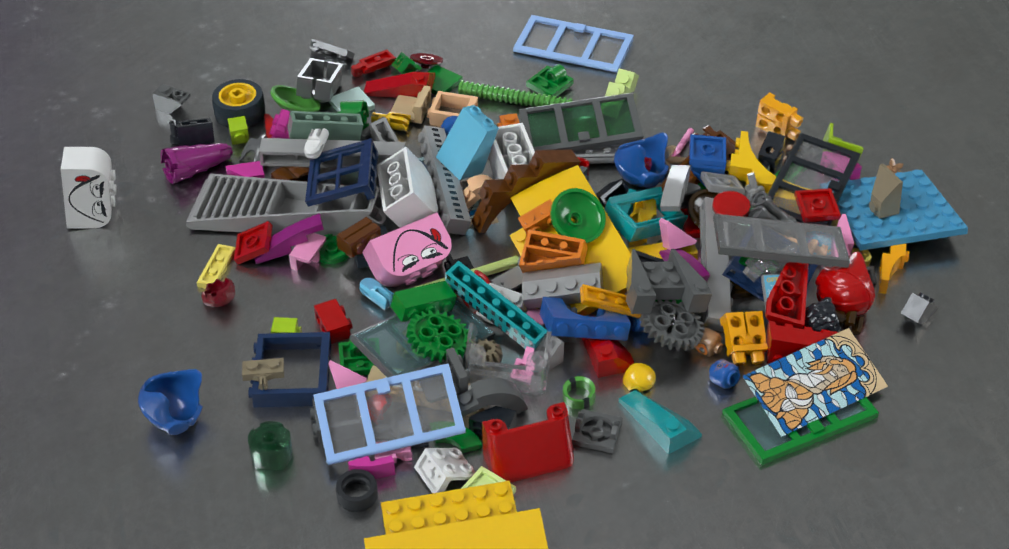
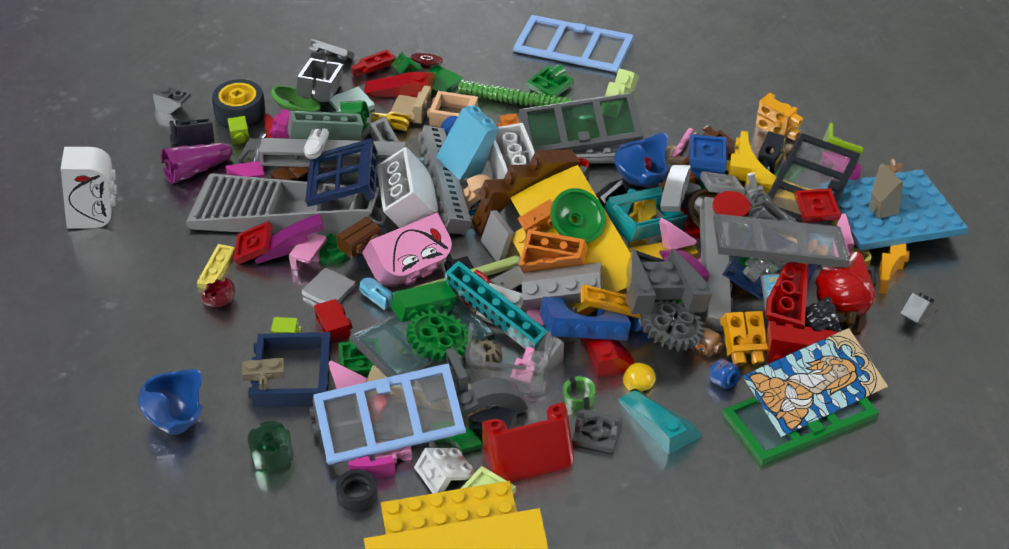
none -> light grey tile [302,268,356,303]
none -> light grey tile [481,210,514,261]

